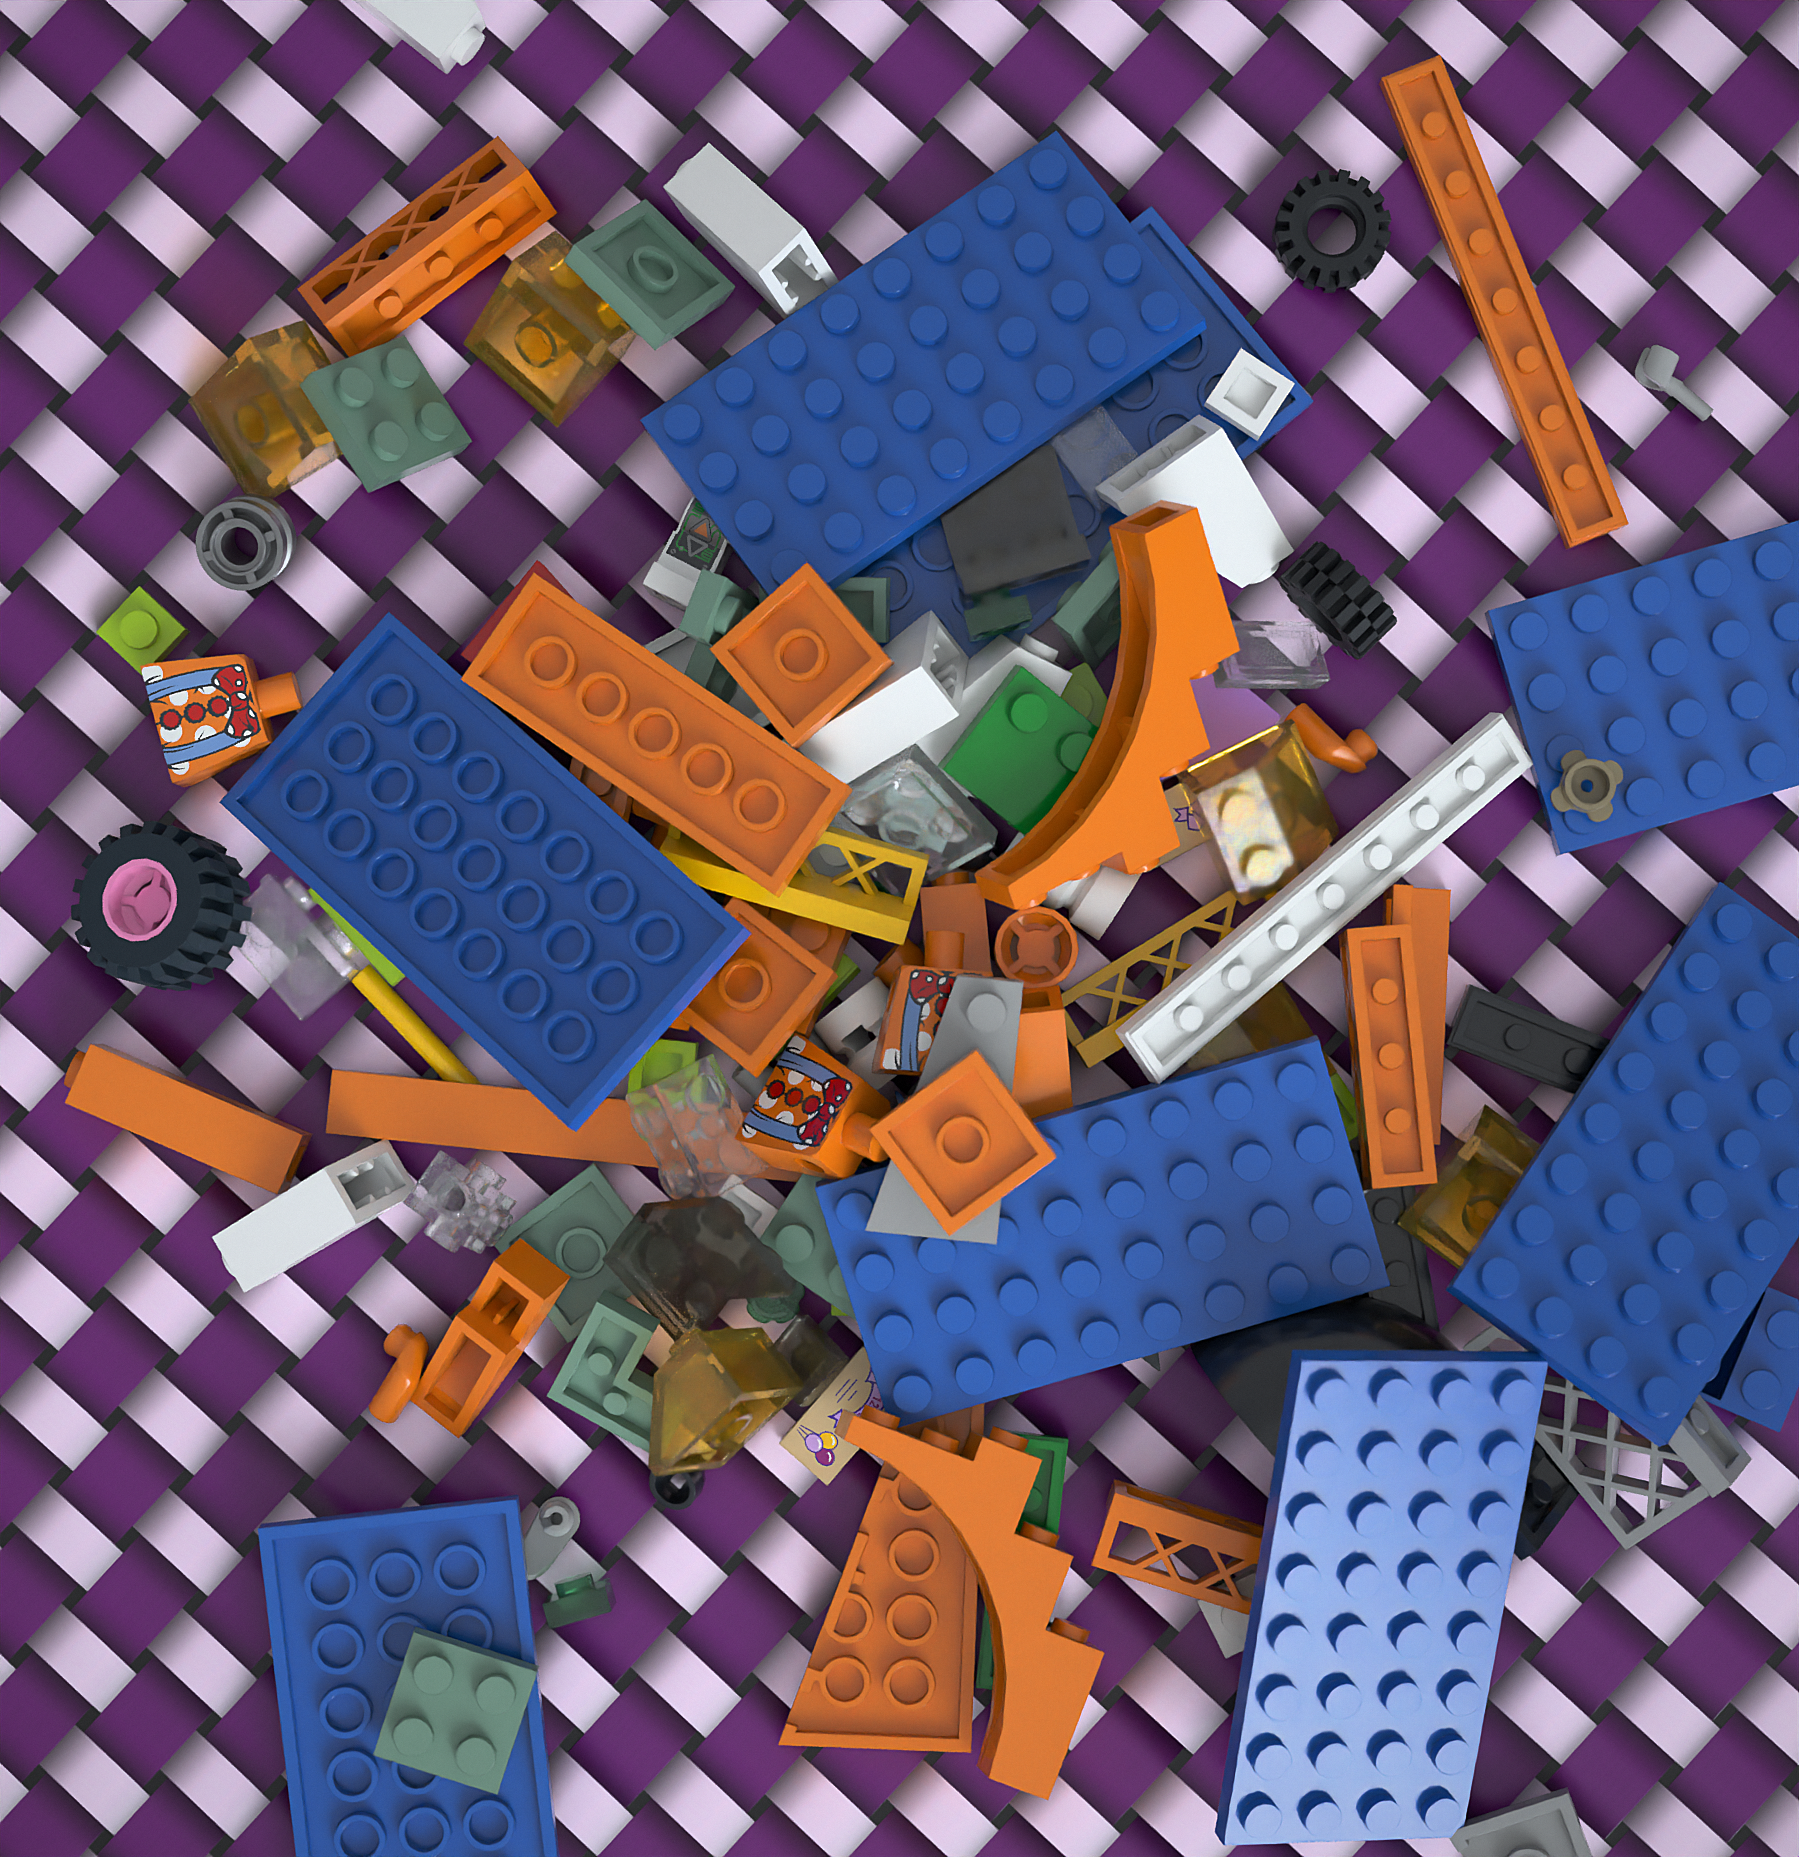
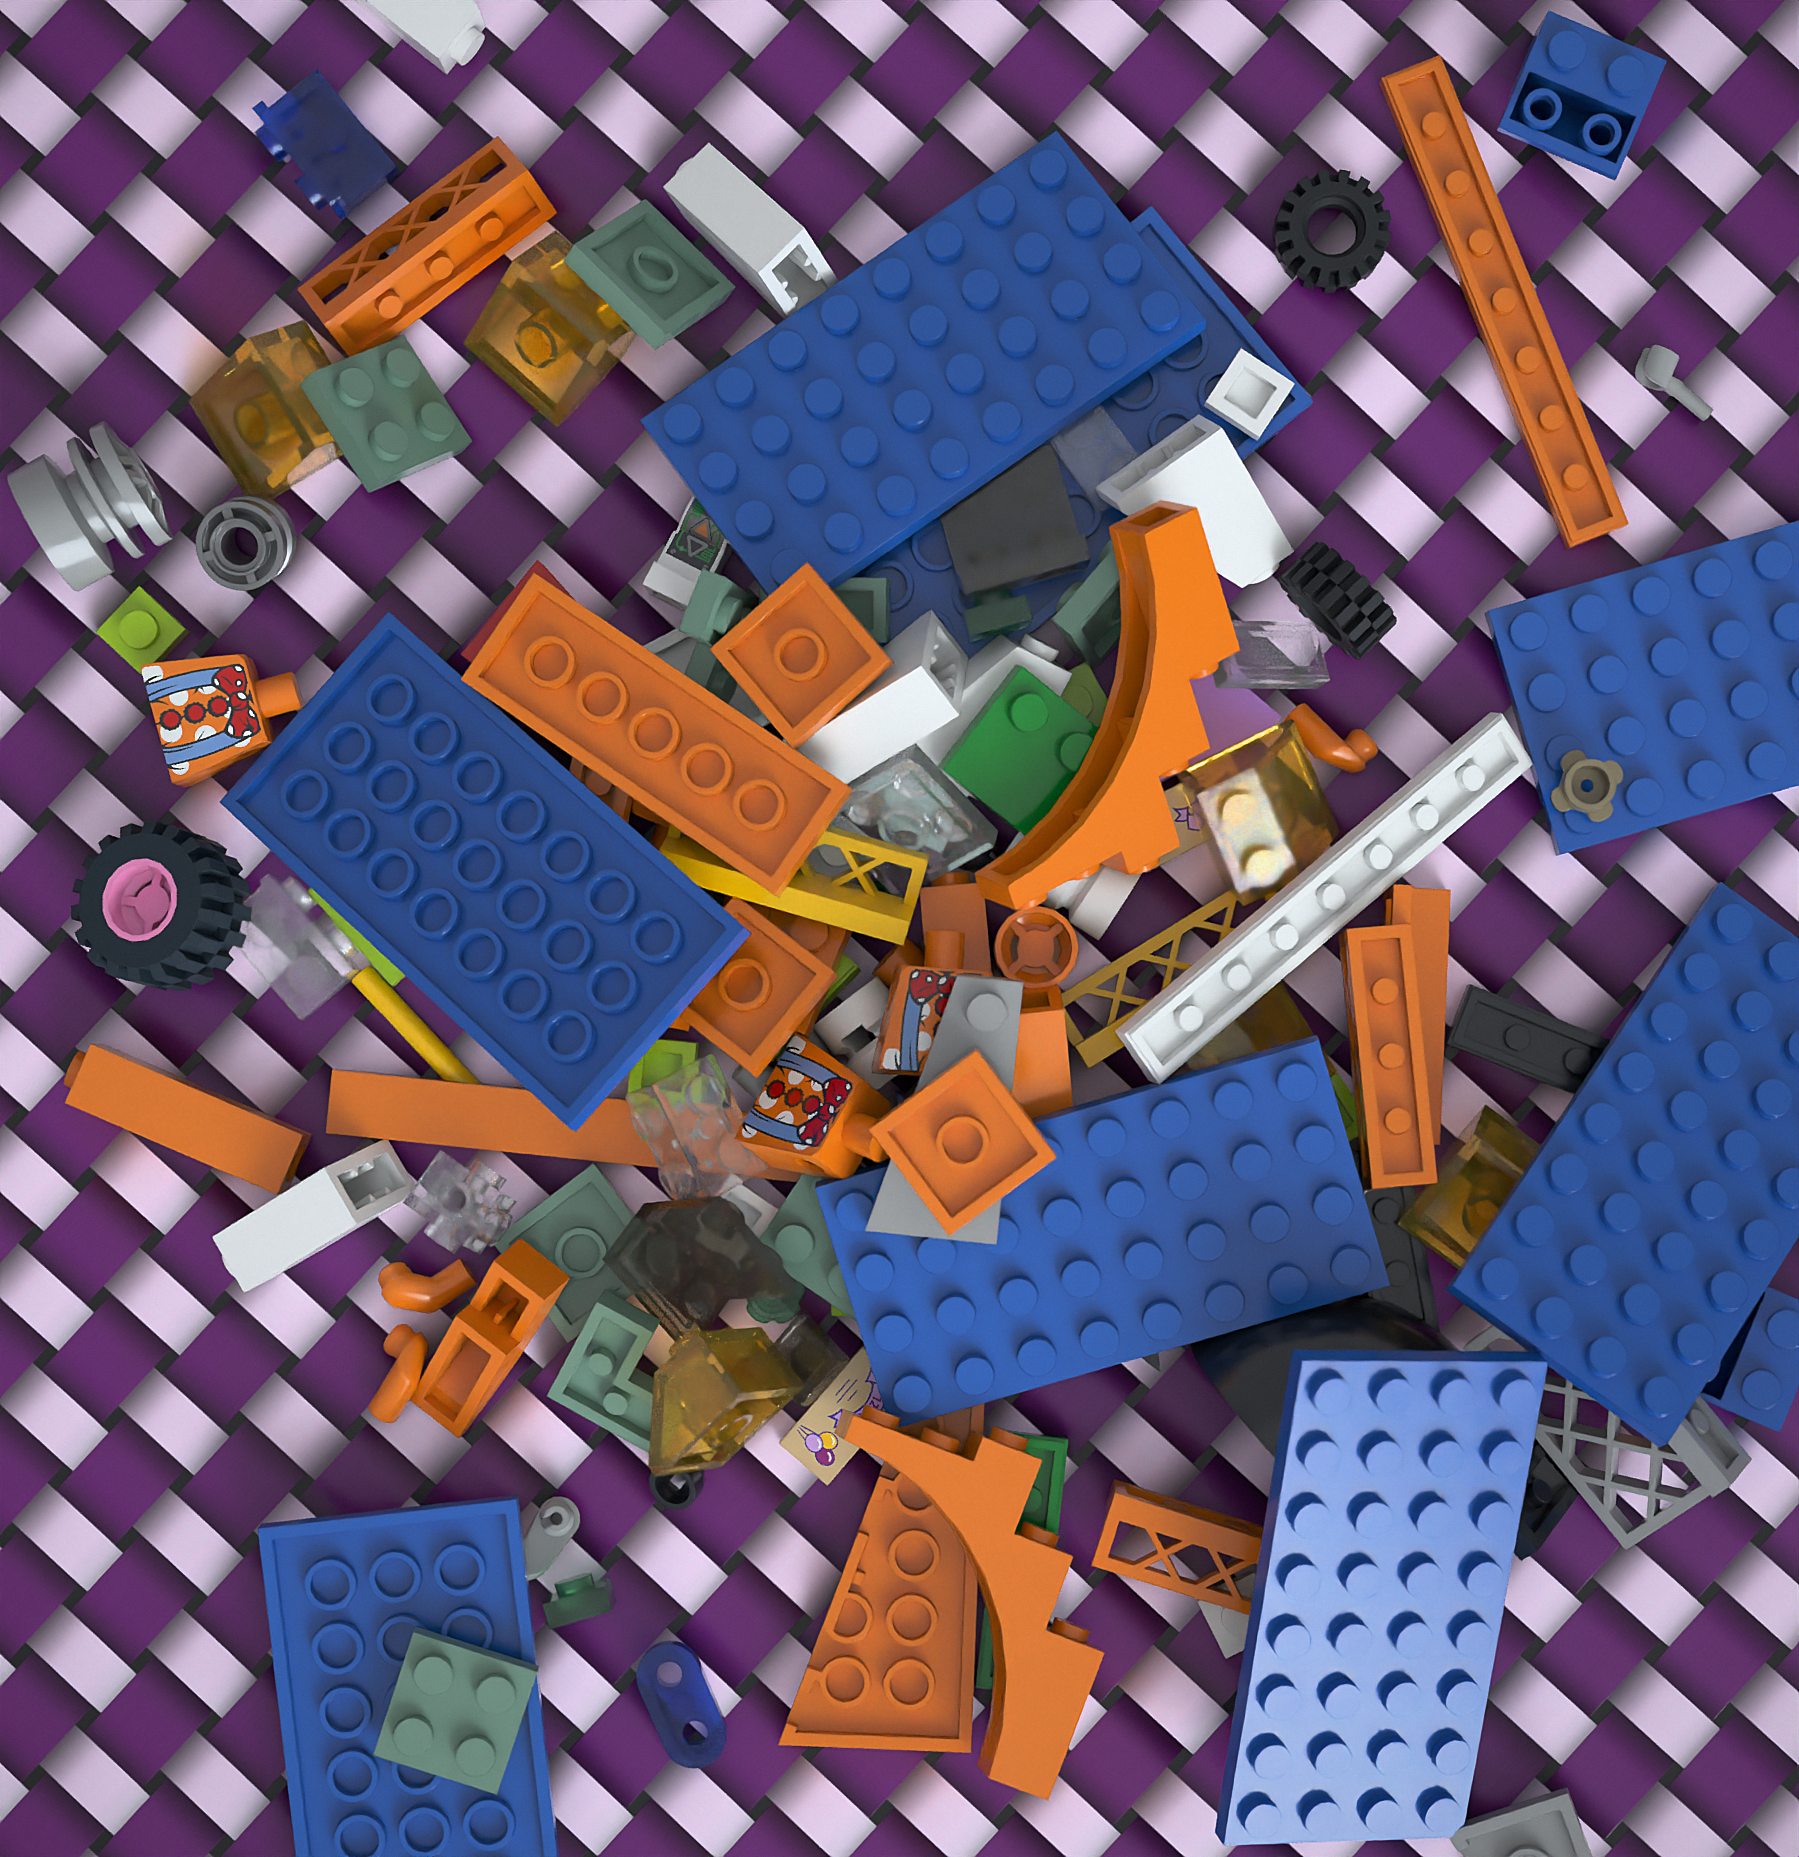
none -> light grey wheel [7,421,173,592]
none -> clear blue bracket [252,69,400,220]
none -> orange arm [378,1258,478,1314]
none -> clear blue plate [636,1640,727,1769]
none -> blue slope [1497,11,1667,181]

